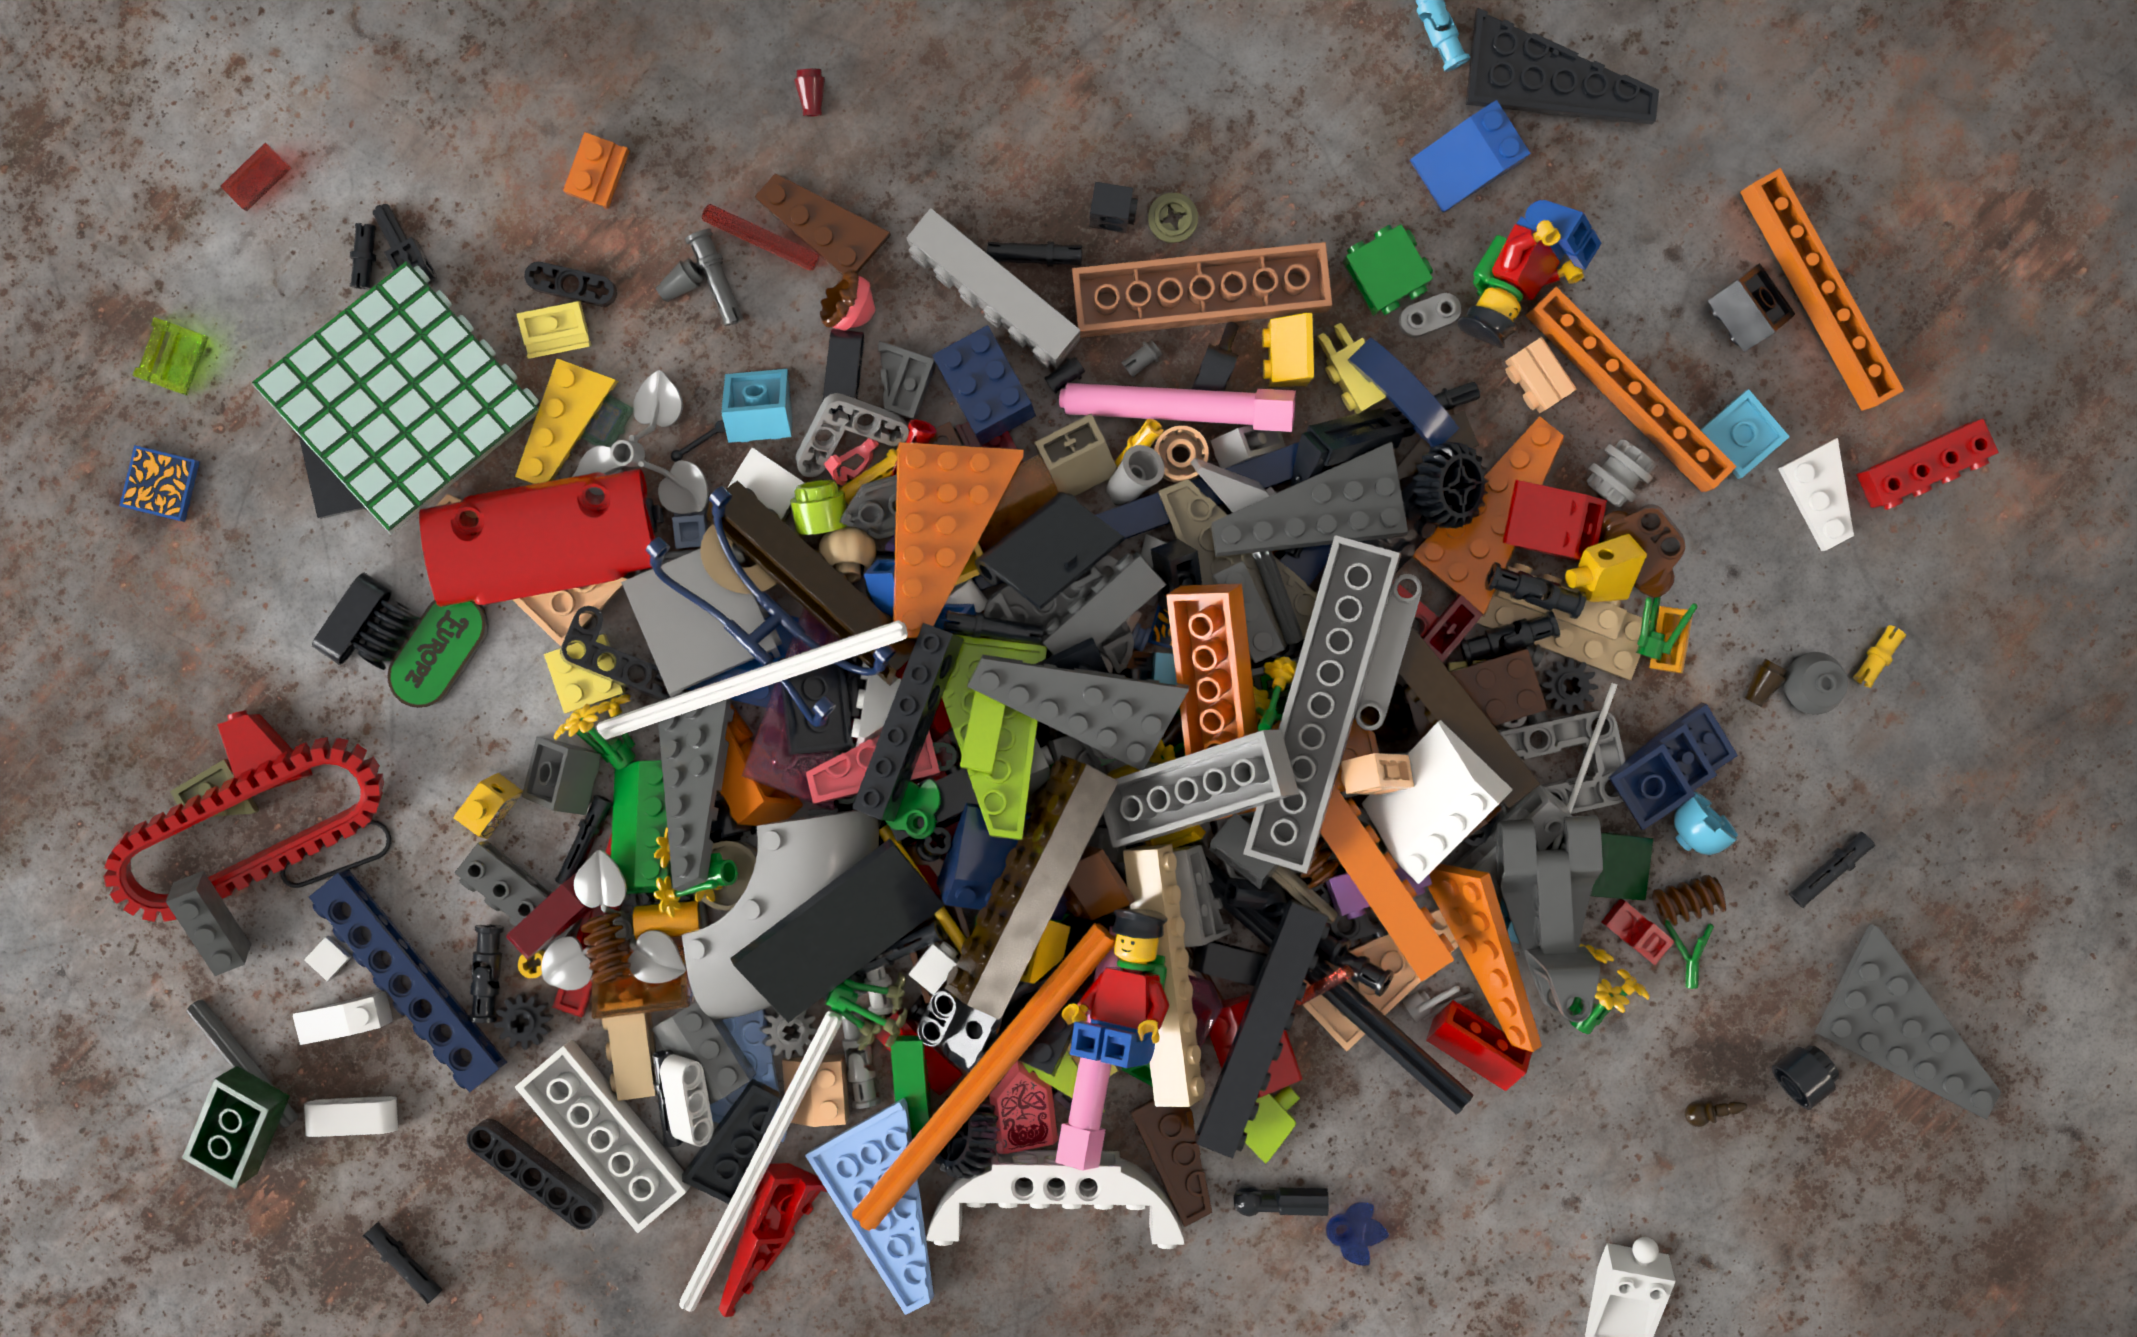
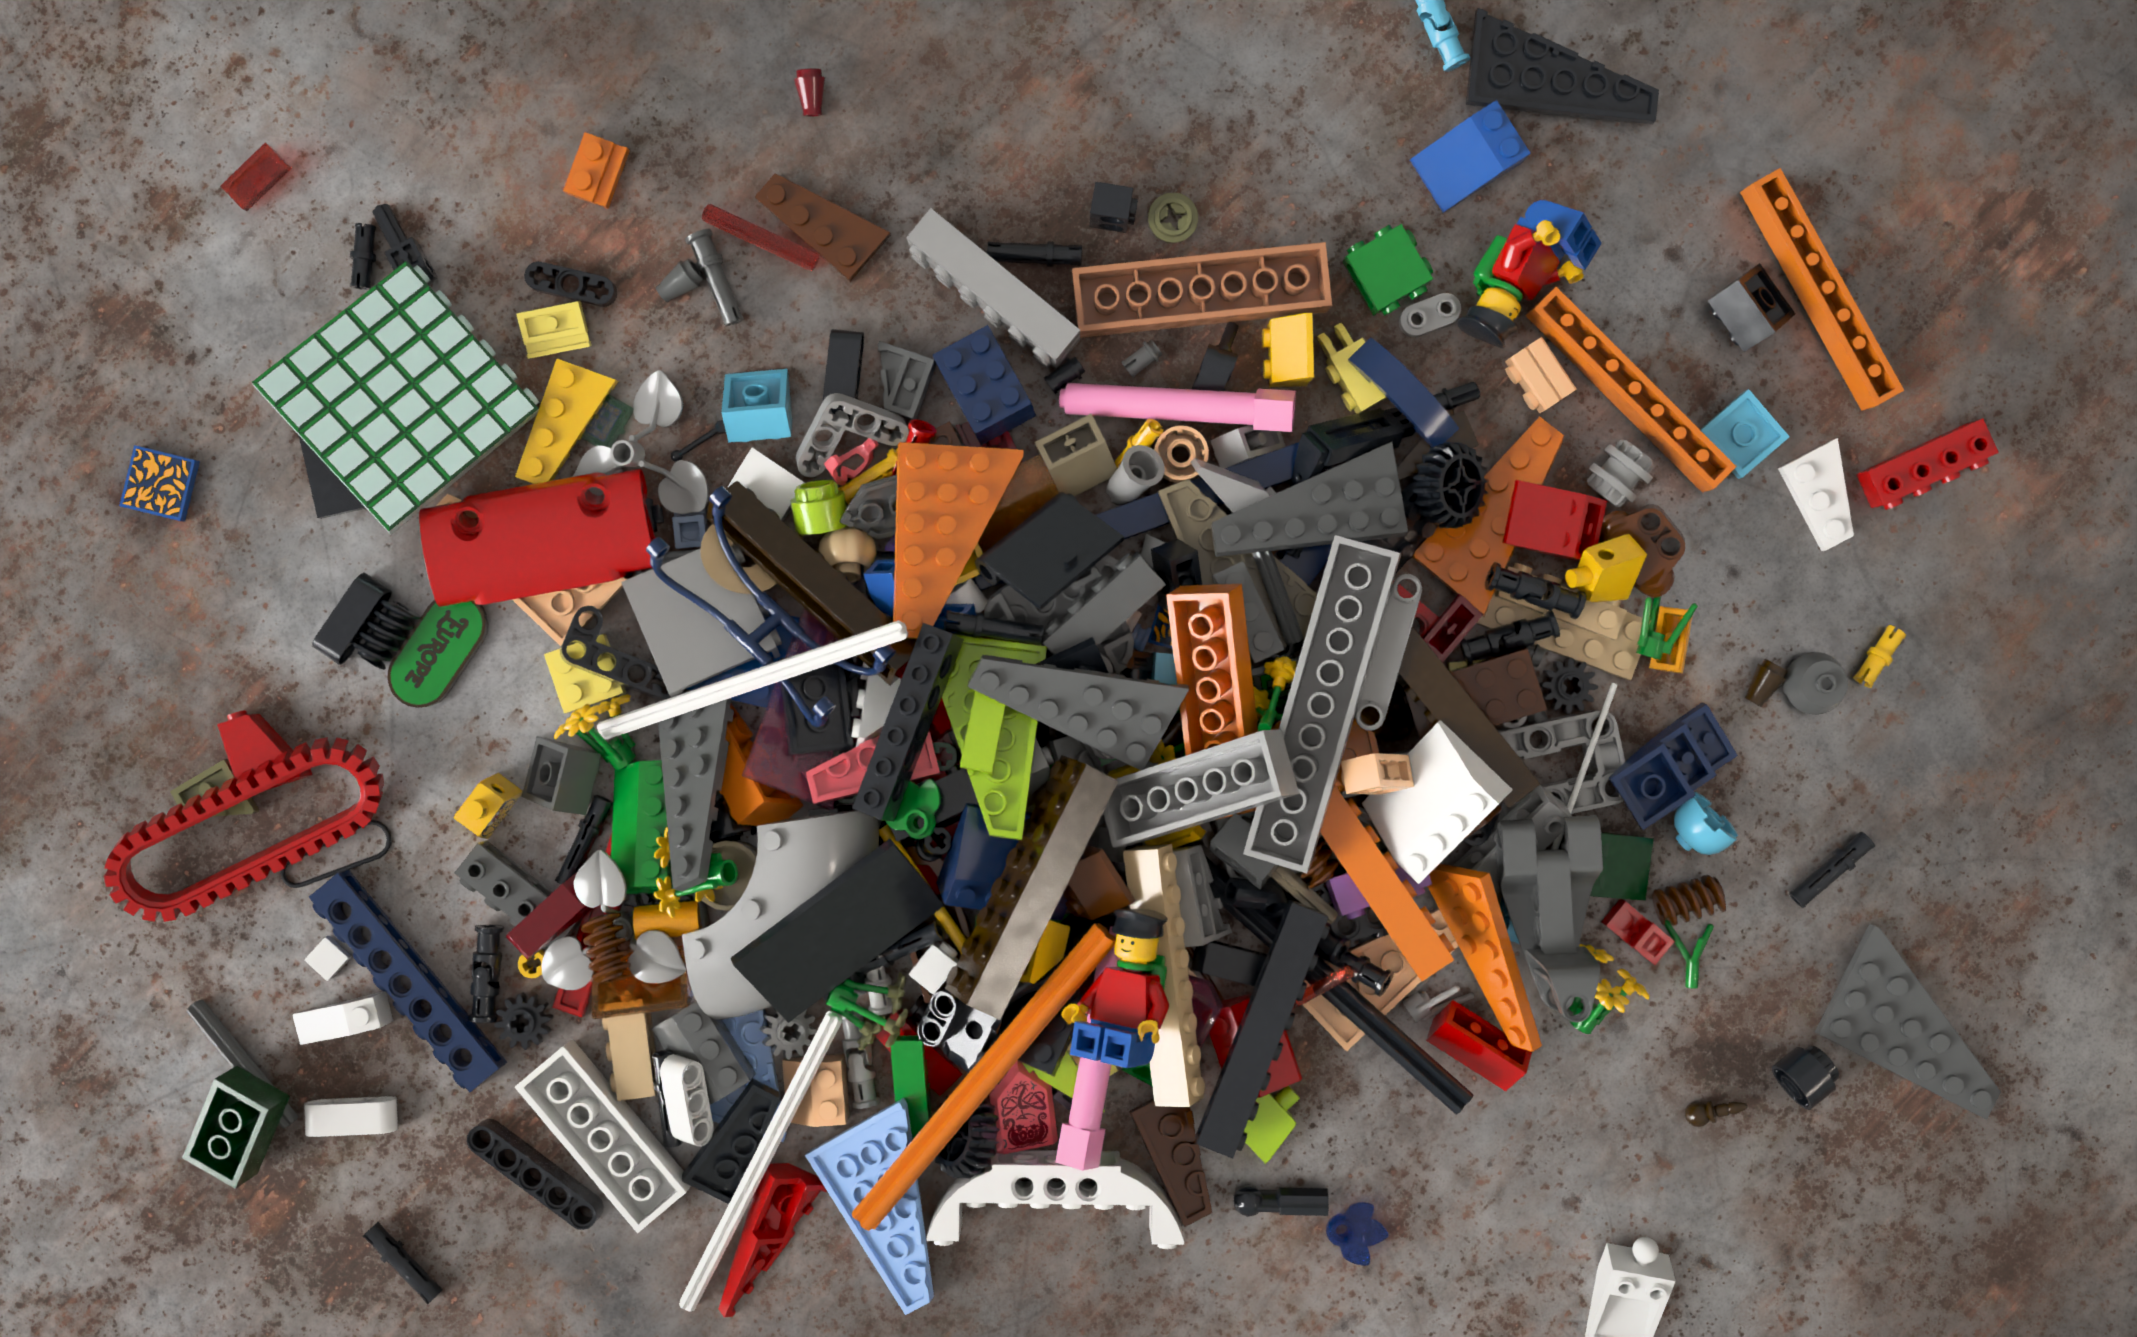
clear neon green plate [132,317,209,395] -> none
dark grey brick [166,871,251,976] -> none
hair [820,270,875,331] -> none

